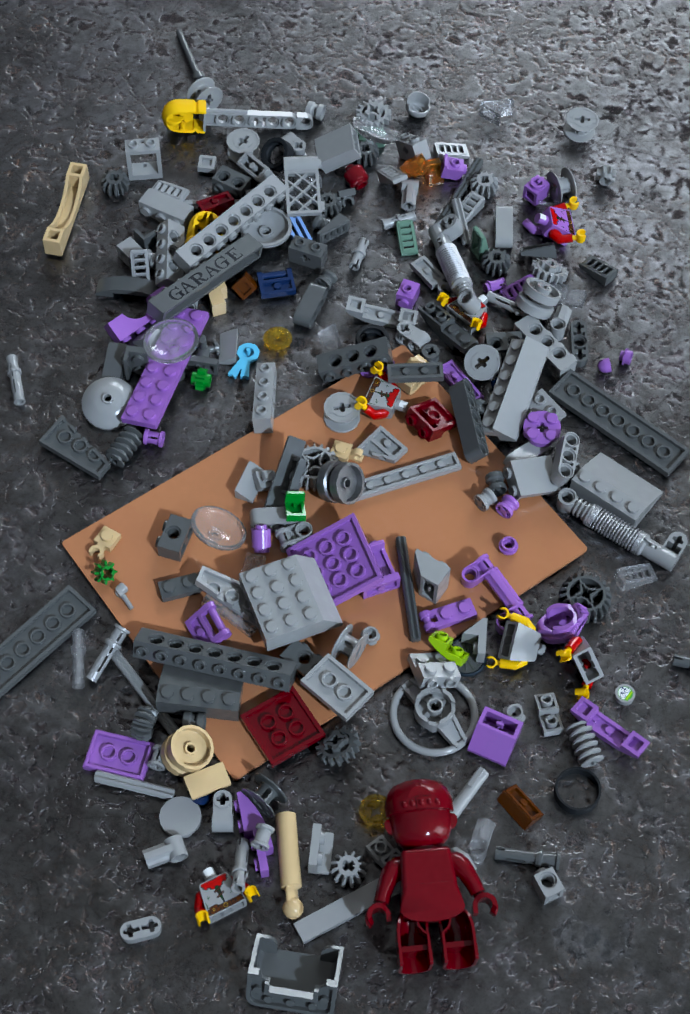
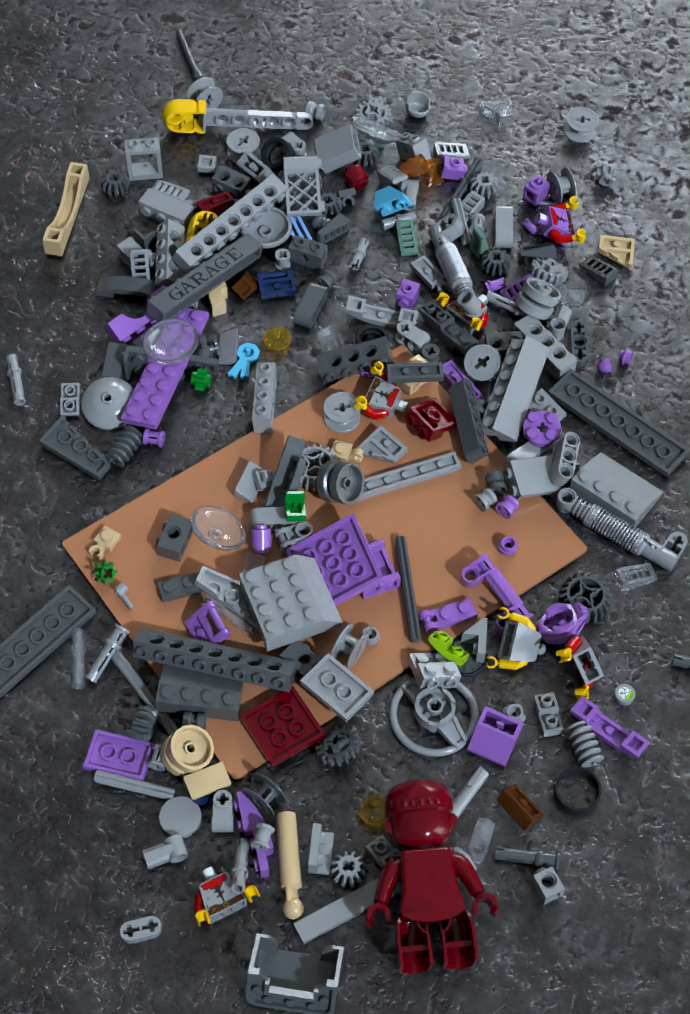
light grey slope [413,549,451,604] -> none
none -> light grey slope [60,383,80,416]
none -> light grey bush [275,248,291,271]
none -> medium azure slope [374,186,413,217]
none -> light grey bush [469,213,485,235]
none -> tan wing [598,235,635,269]

